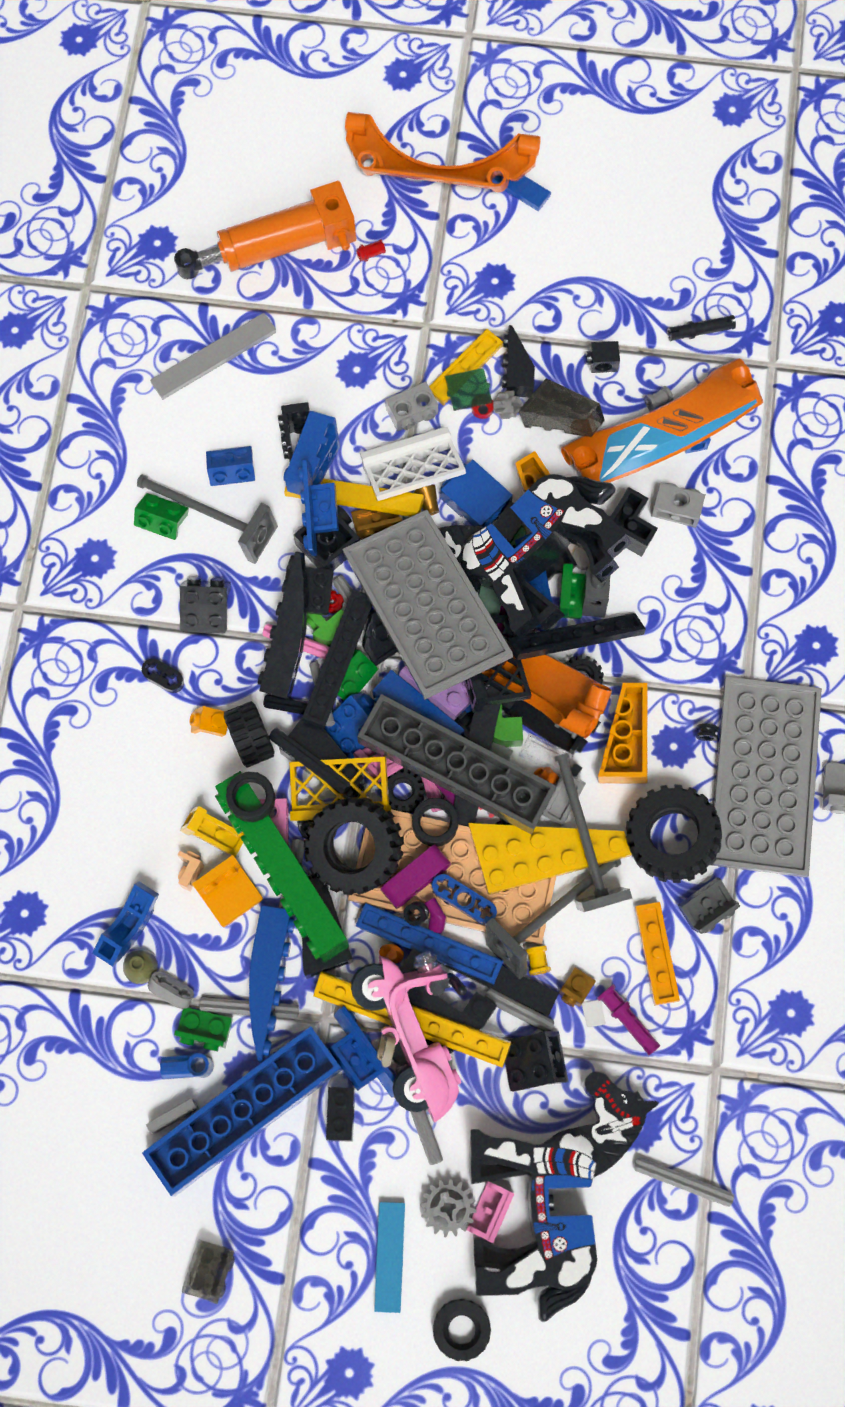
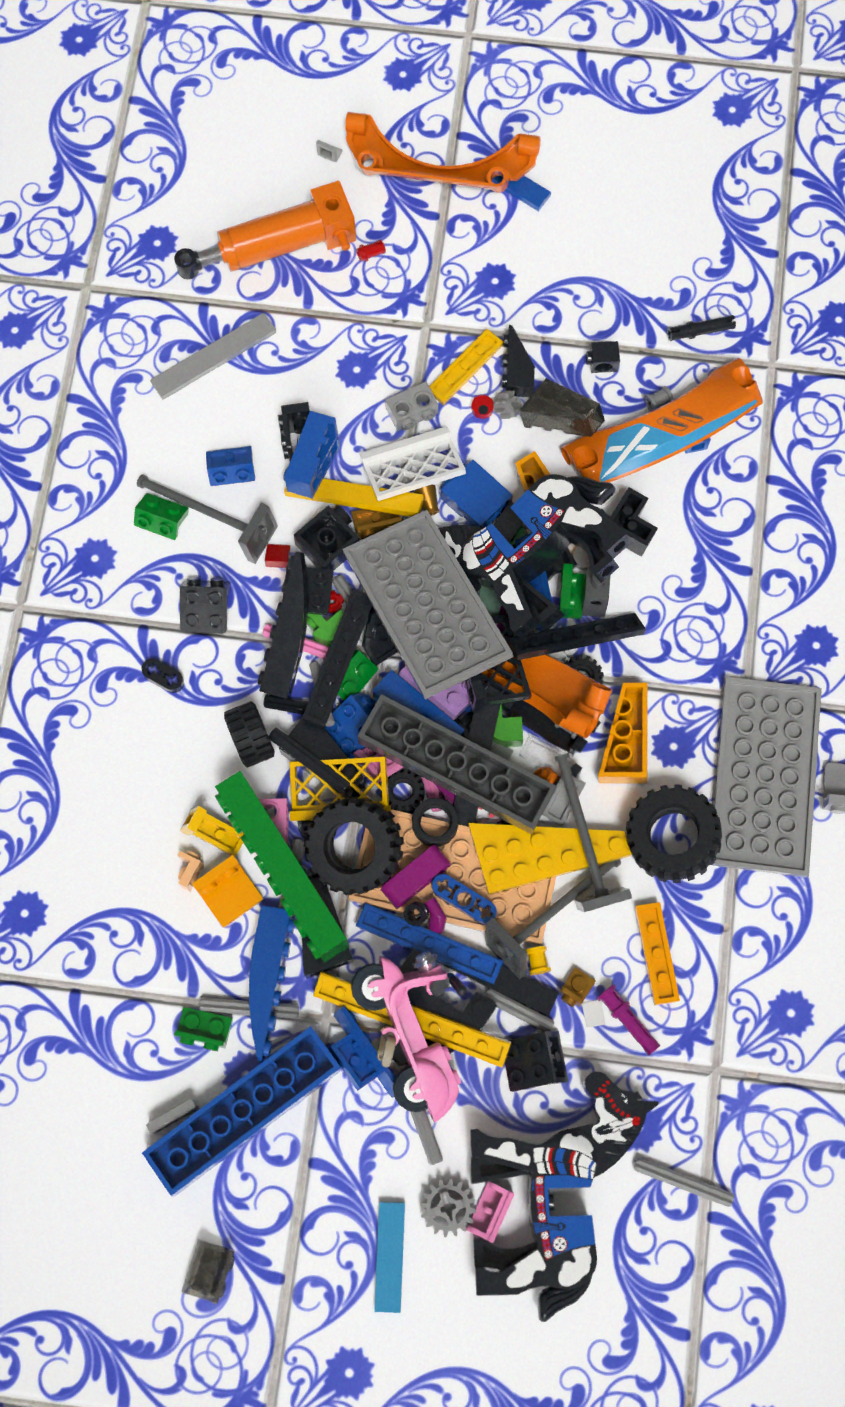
blue arch [92,881,159,967] -> none
olive brick [123,949,158,984] -> none
light grey beam [147,972,194,1009] -> none
blue piece [160,1053,214,1080] -> none
light orange bracket [189,706,227,737] -> none
black tyre [226,771,276,822] -> none
blue bracket [299,459,339,556] -> none
black brick [326,1087,355,1142] -> none
orange plate [379,944,404,963] -> none
black tyre [433,1298,491,1362] -> none
clear green piece [445,368,492,411] -> none
light grey brick [651,483,706,528] -> none
dark grey bracket [678,877,740,934] -> none
black bush [696,723,719,741] -> none
none -> red slope [265,544,291,568]
none -> light grey slope [316,139,343,163]

